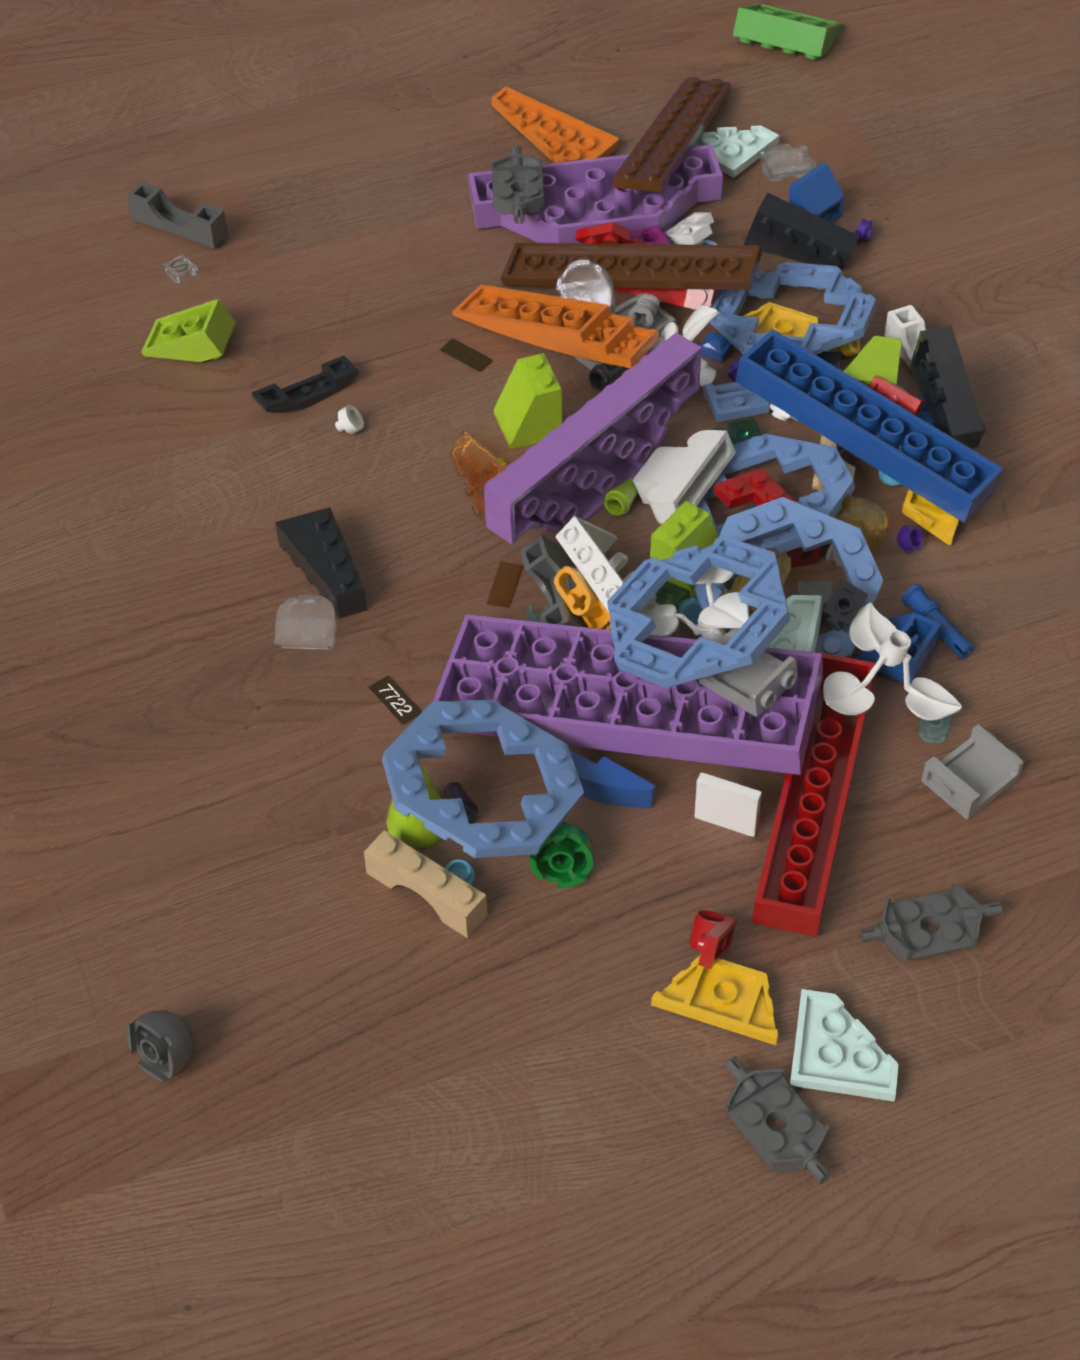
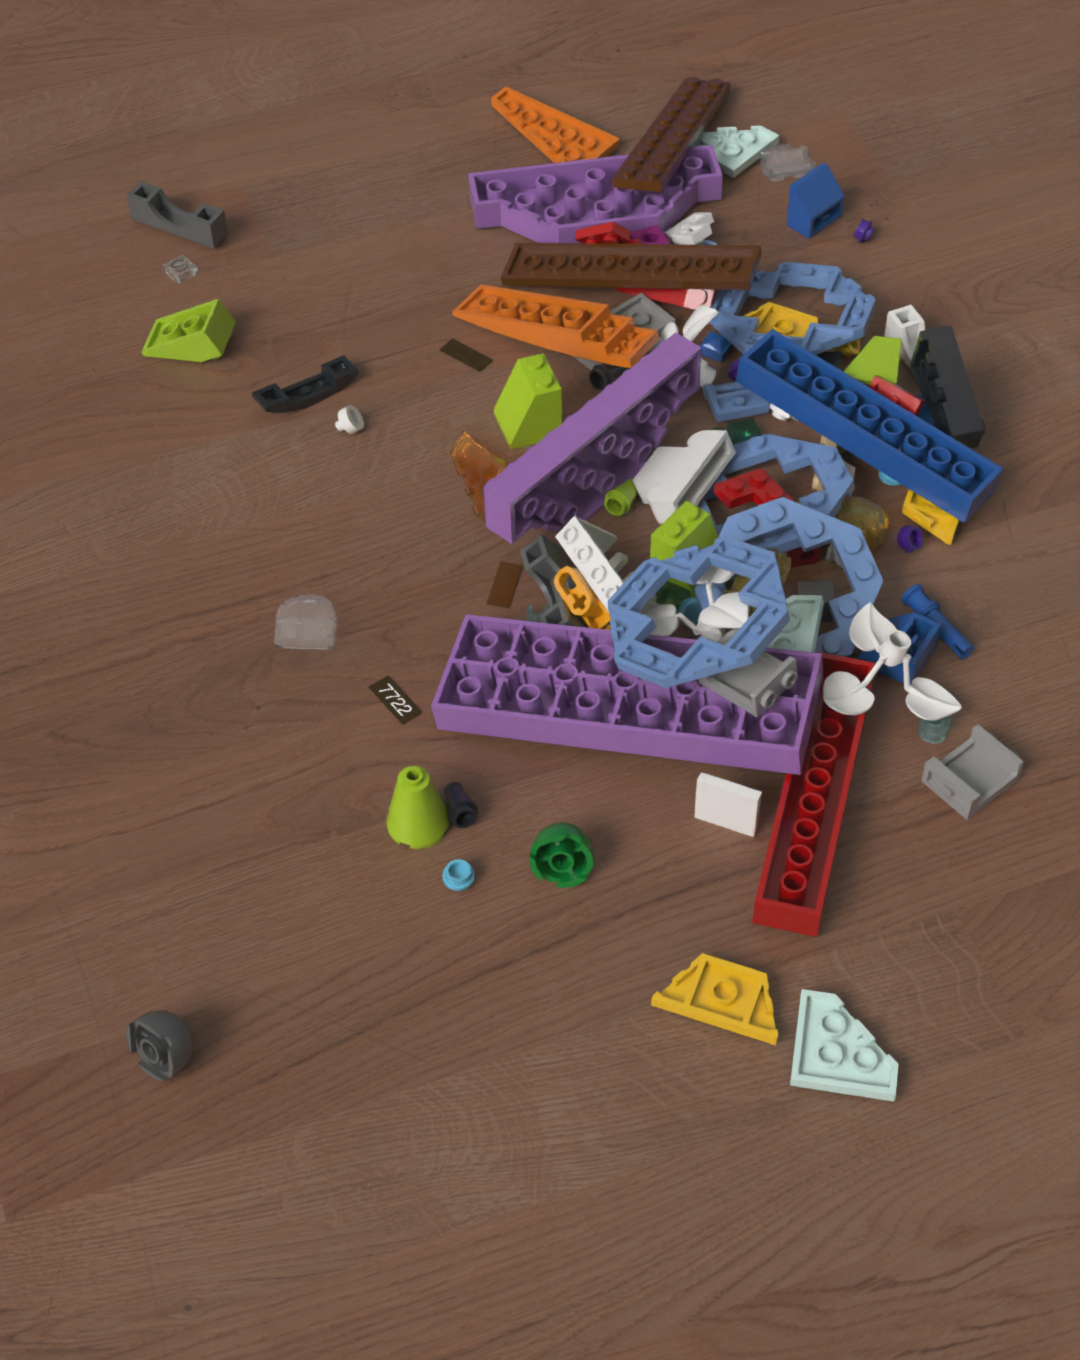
black wedge [275,507,367,619] -> none
tan arch [364,830,488,938] -> none
medium blue plate [382,700,584,858] -> none
dark grey plate [492,144,544,224] -> none
clear slope [557,260,615,312] -> none
blue slope [570,750,655,808] -> none
light grey bush [628,293,660,328] -> none
red plate [688,910,738,969] -> none
dark grey plate [724,1056,831,1184] -> none
bright green slope [733,3,843,60] -> none
black wedge [744,192,860,271] -> none
black brick [821,579,868,633] -> none
dark grey plate [859,883,1003,961] -> none

